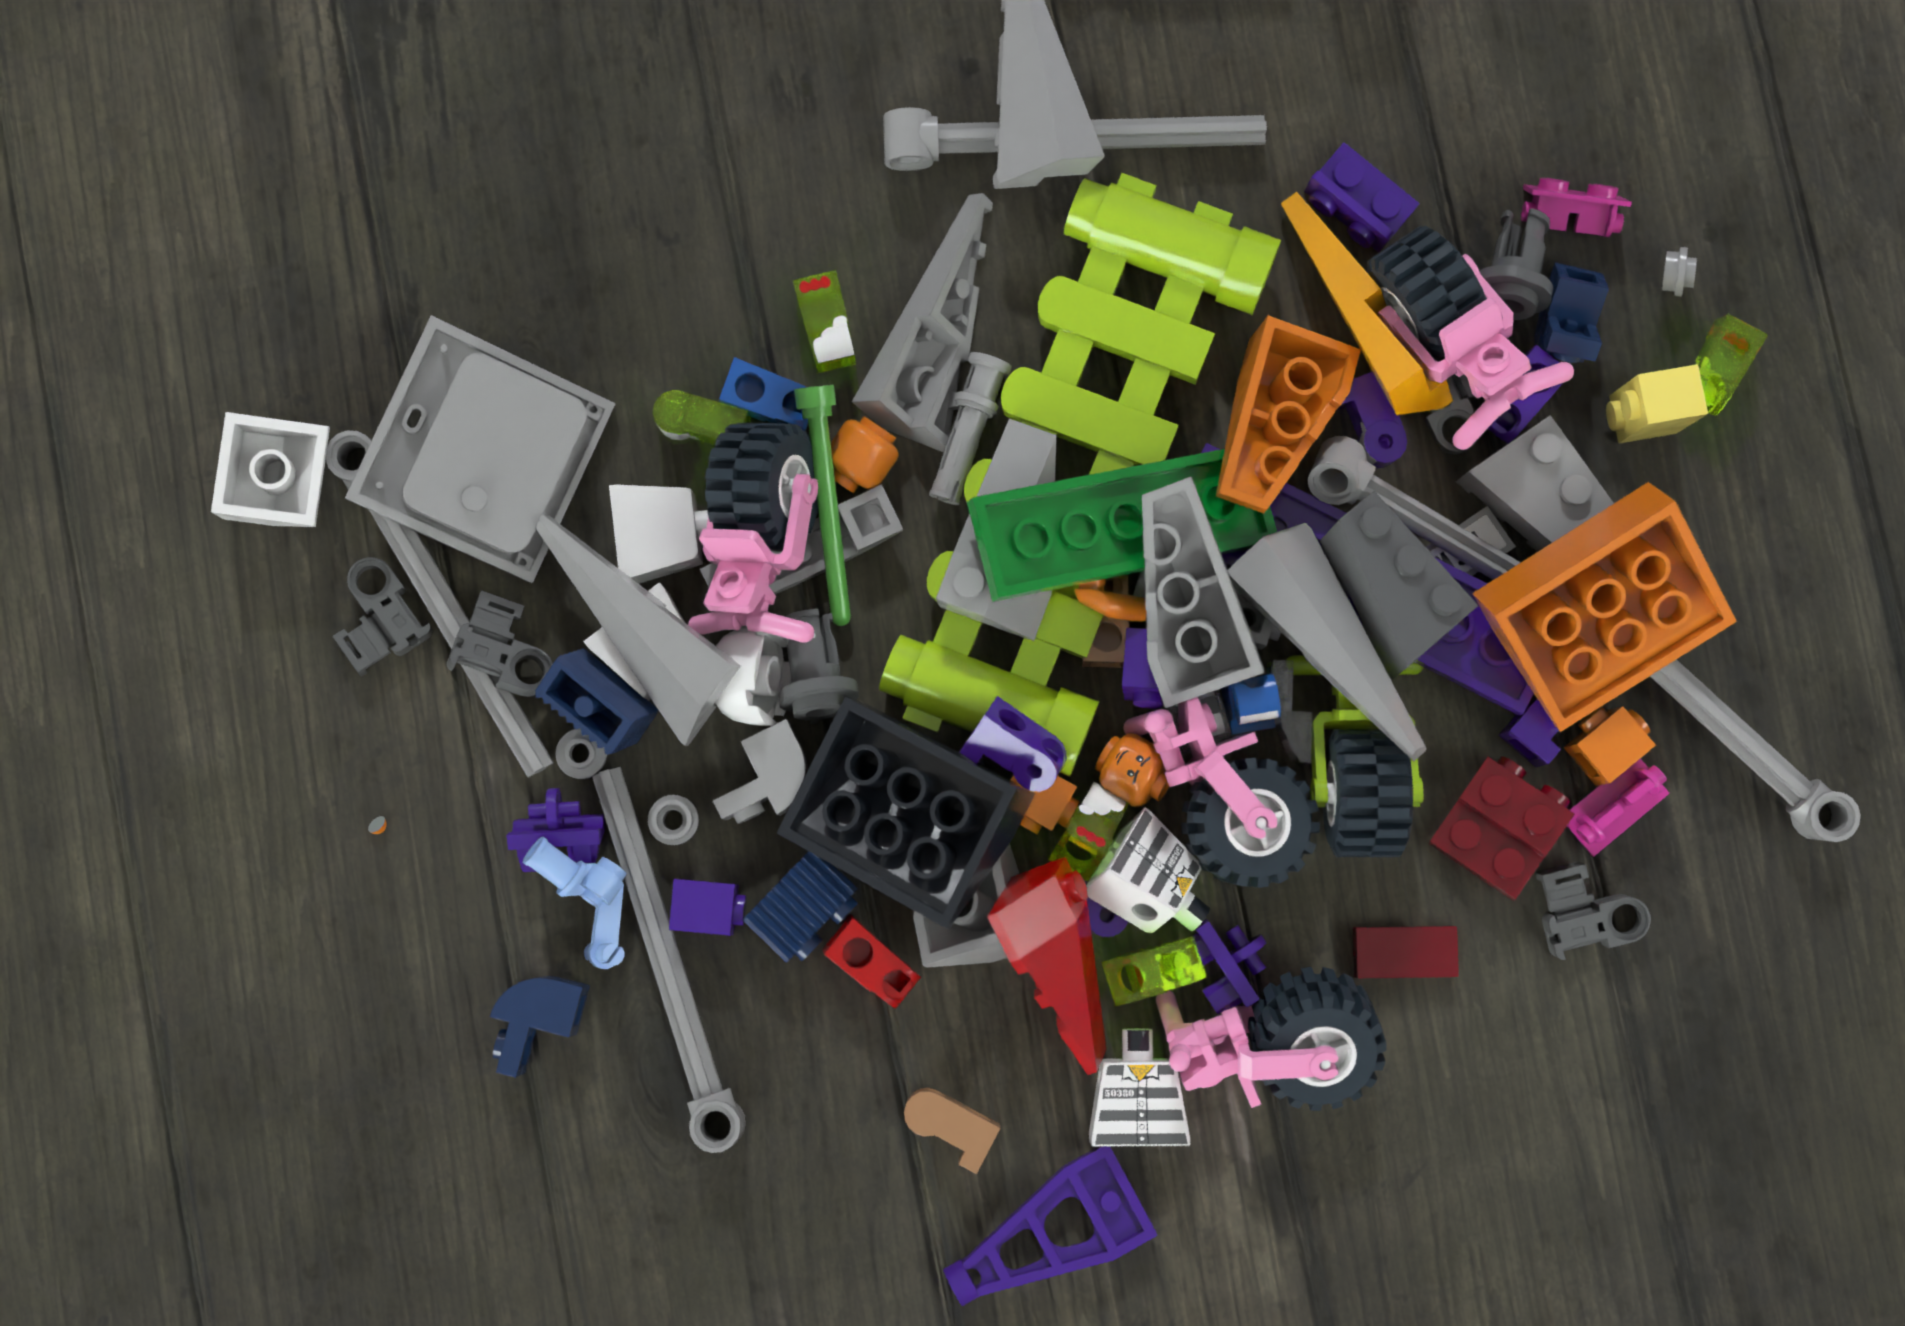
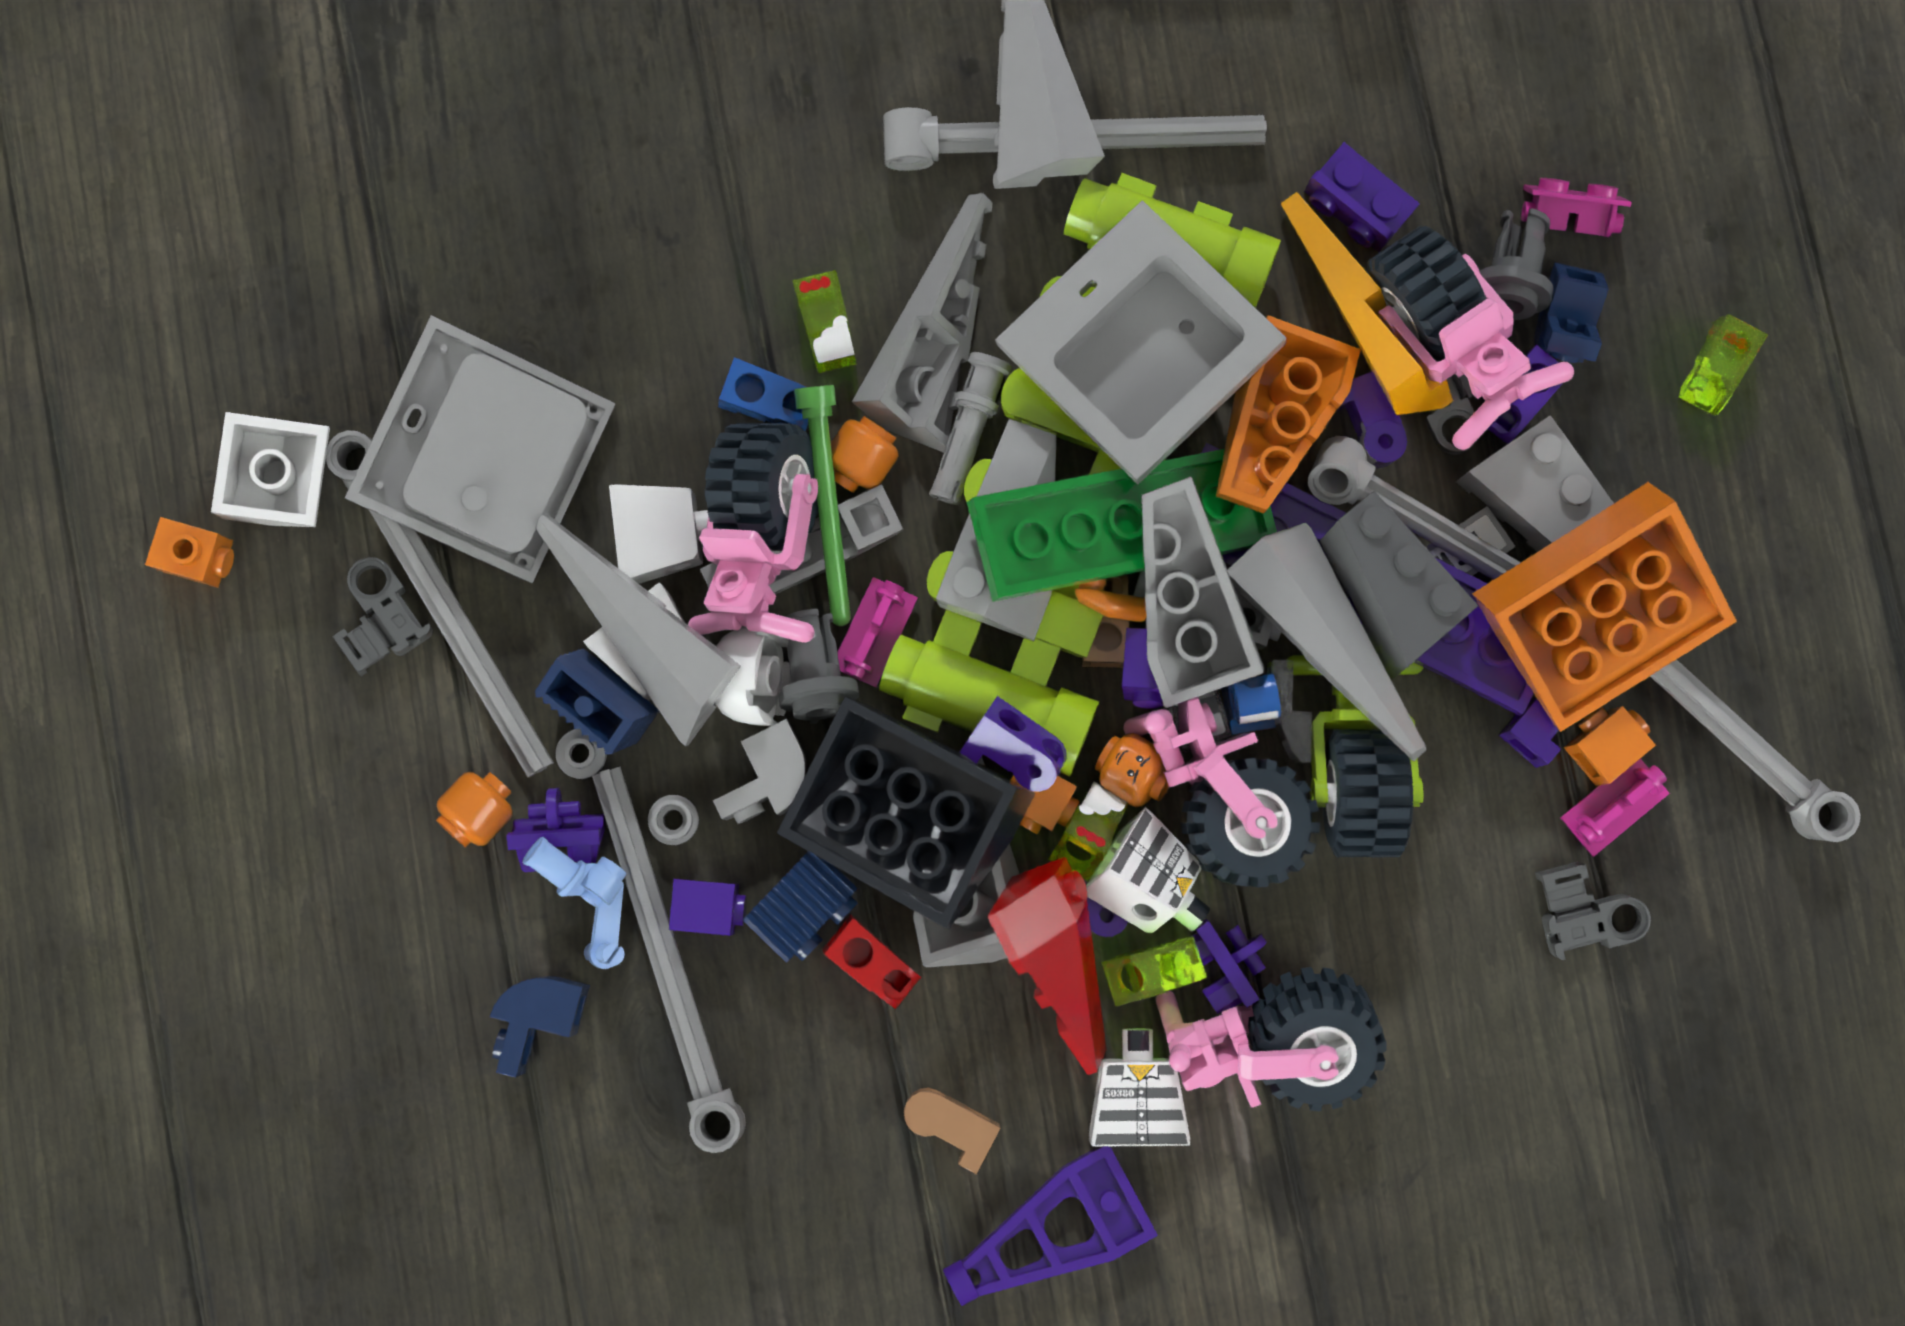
light grey piece [368,816,387,834] -> none
dark grey piece [447,590,553,697] -> none
clear neon green leg [653,390,751,445] -> none
dark red tile [1353,926,1459,978] -> none
dark red plate [1428,756,1575,901] -> none
light yellow brick [1606,364,1708,444] -> none
light grey plate [1662,247,1697,297] -> none
none -> orange brick [145,517,234,588]
none -> orange head [436,772,513,848]
none -> dark pink hinge [838,577,918,688]
none -> light grey piece [995,200,1286,485]

